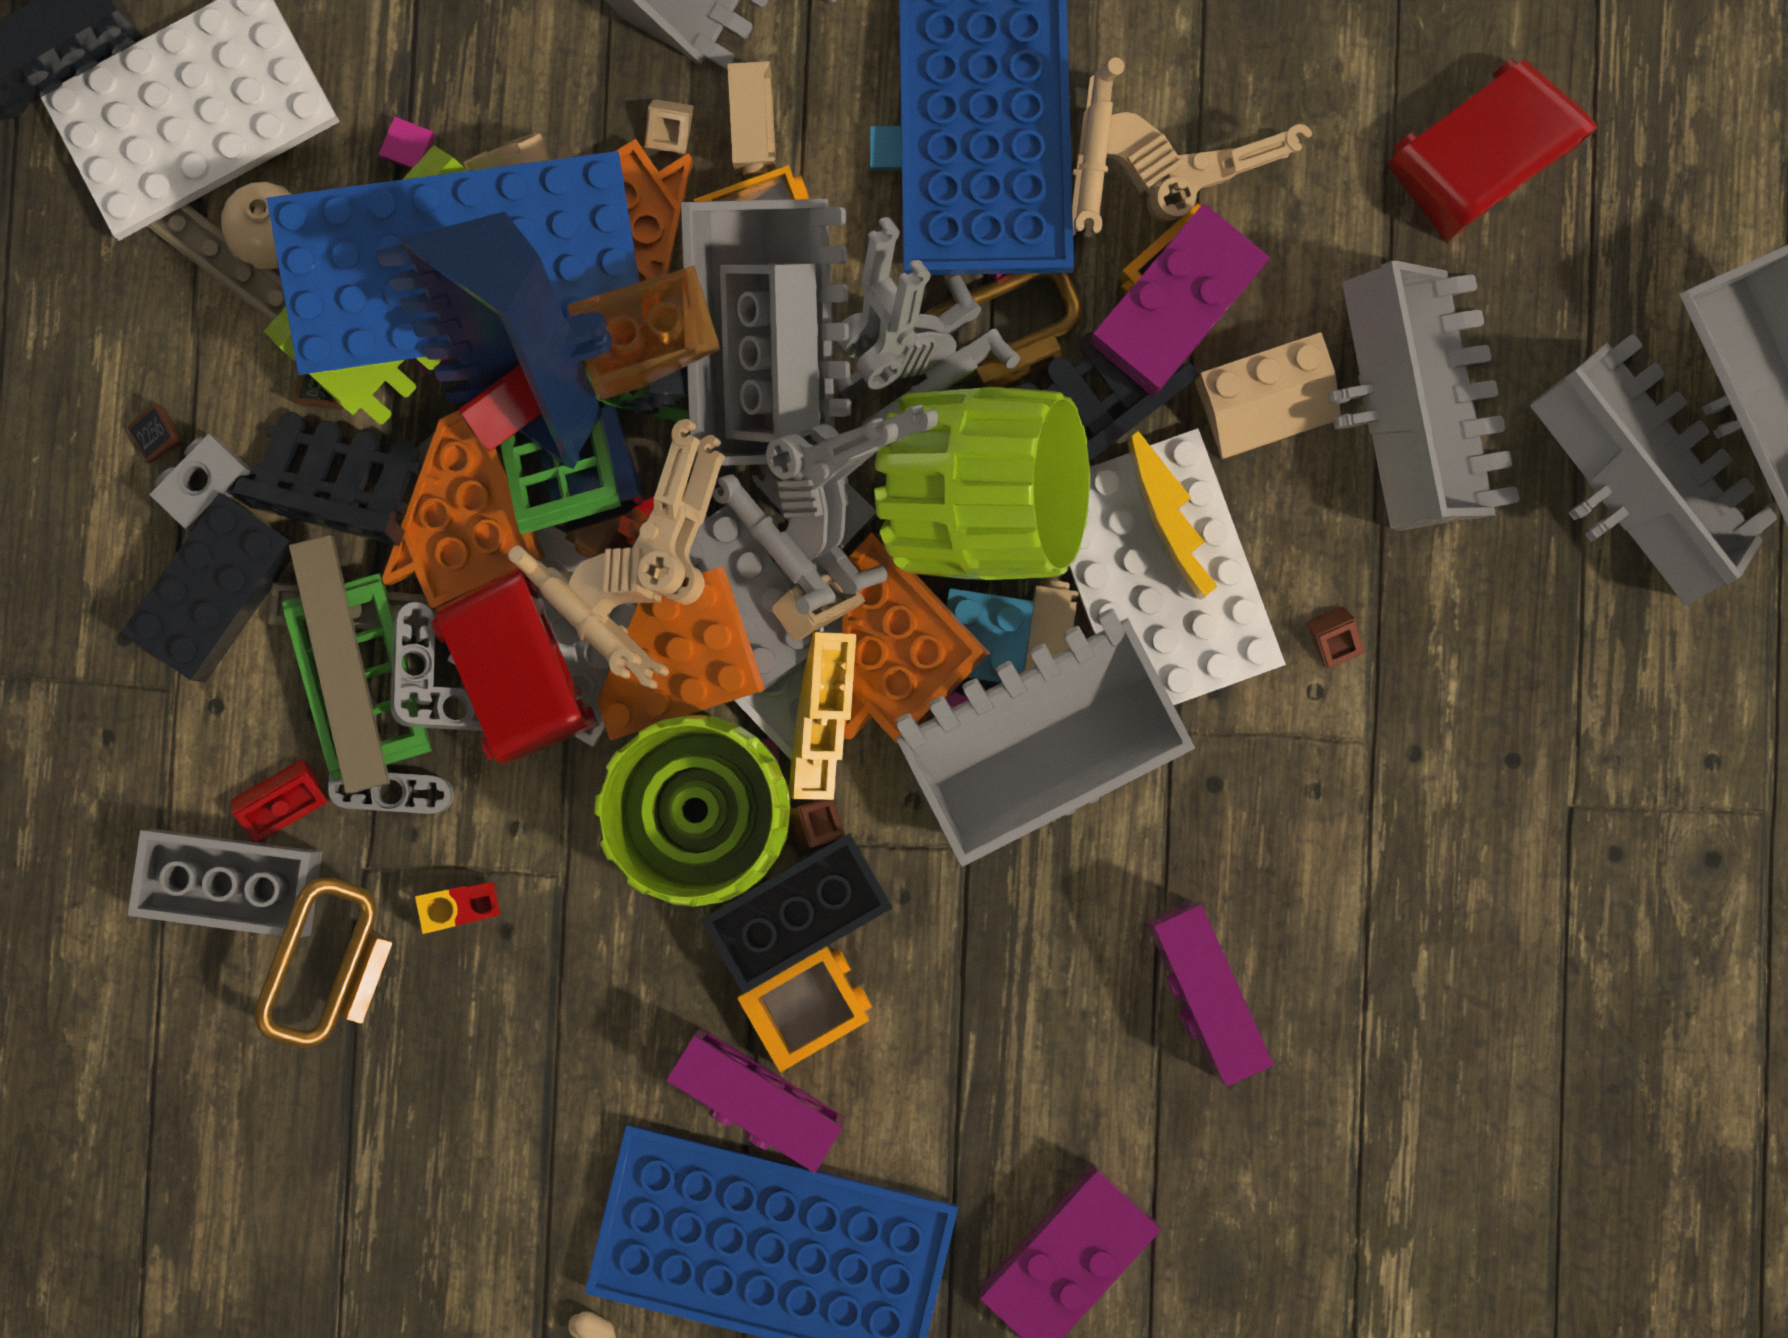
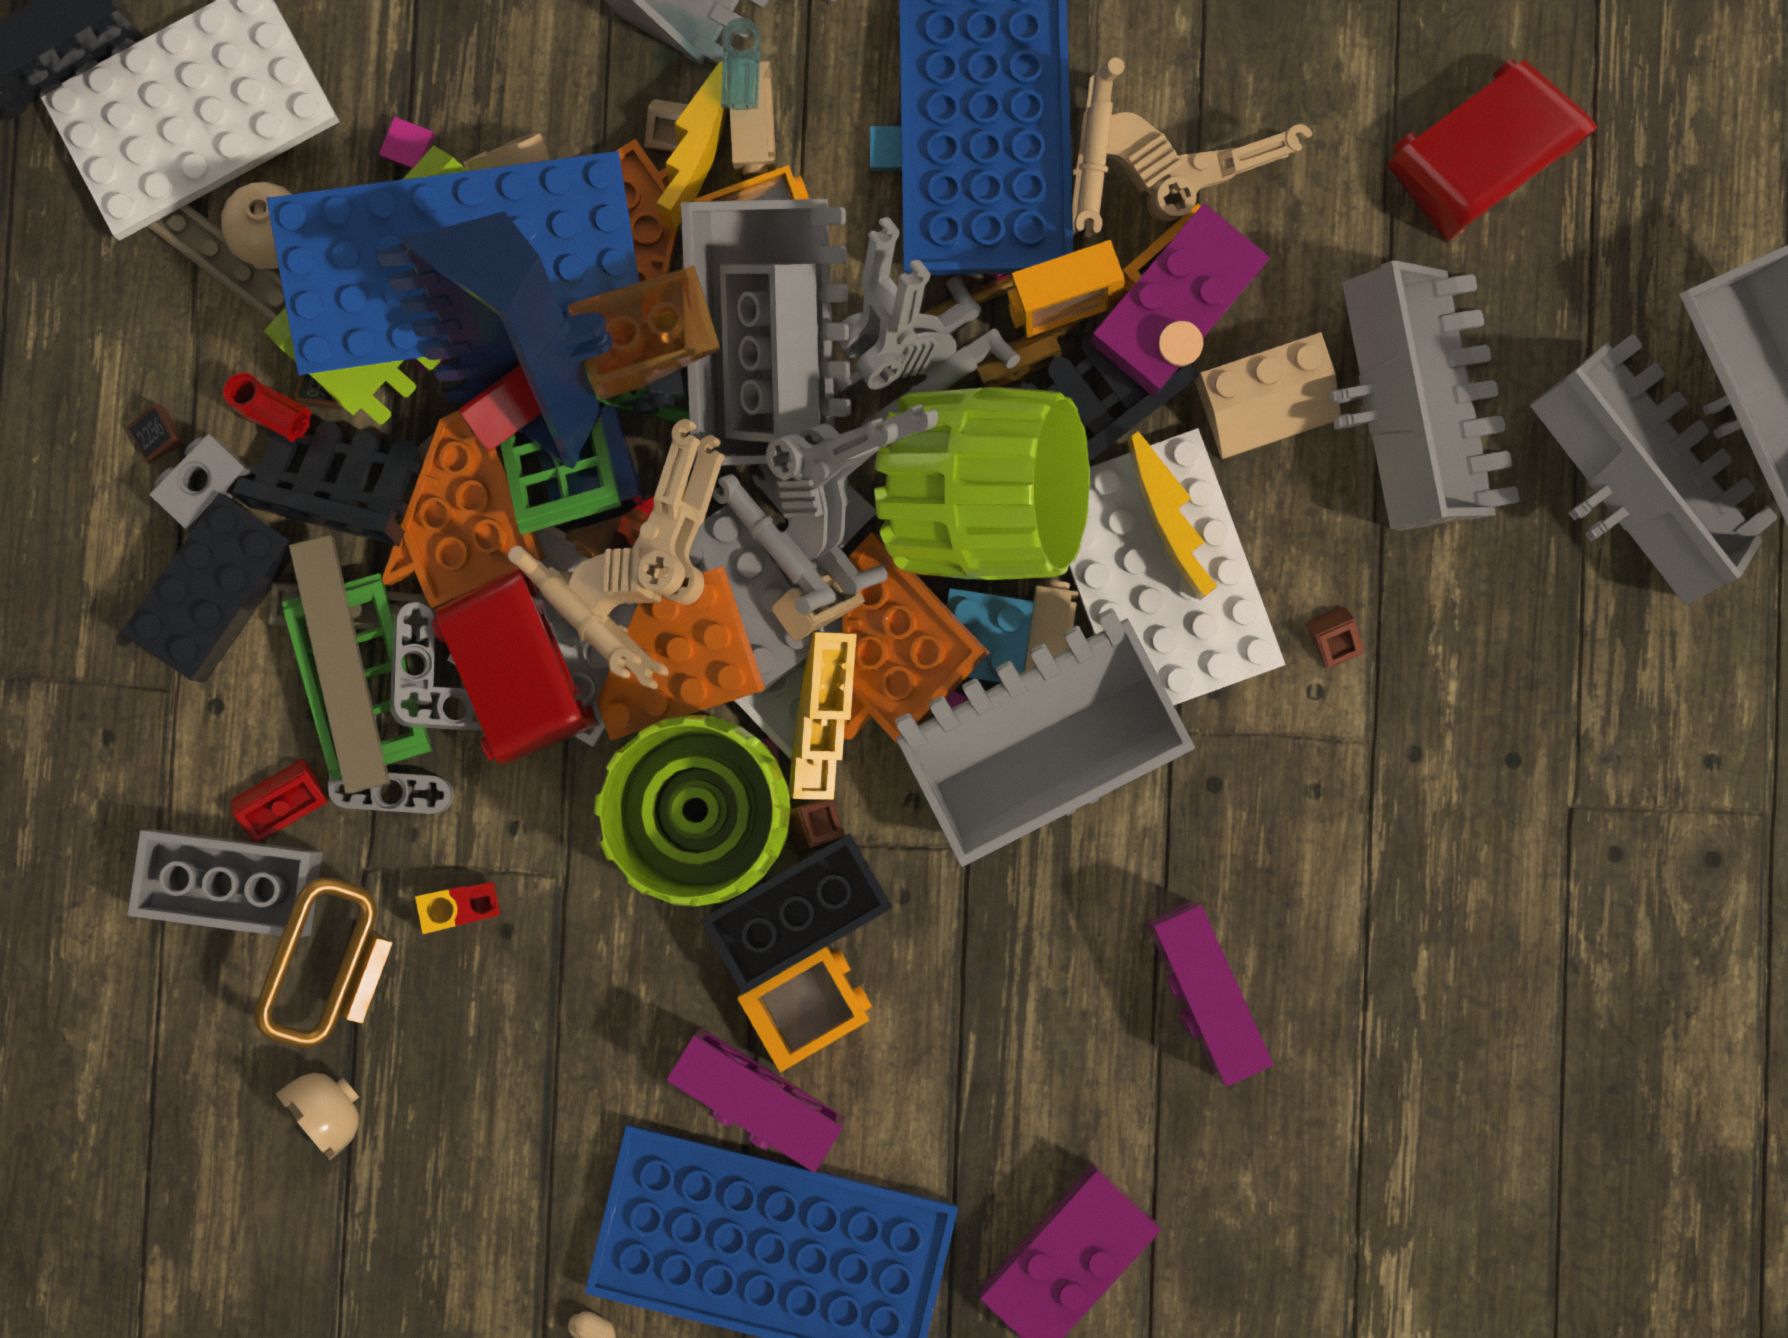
none -> red piece [223,372,312,442]
none -> tan cylinder [276,1072,359,1160]
none -> yellow slope [656,61,729,232]
none -> clear light blue piece [721,18,762,110]
none -> light orange window [1007,240,1125,339]
none -> light nougat tile [1159,321,1203,366]

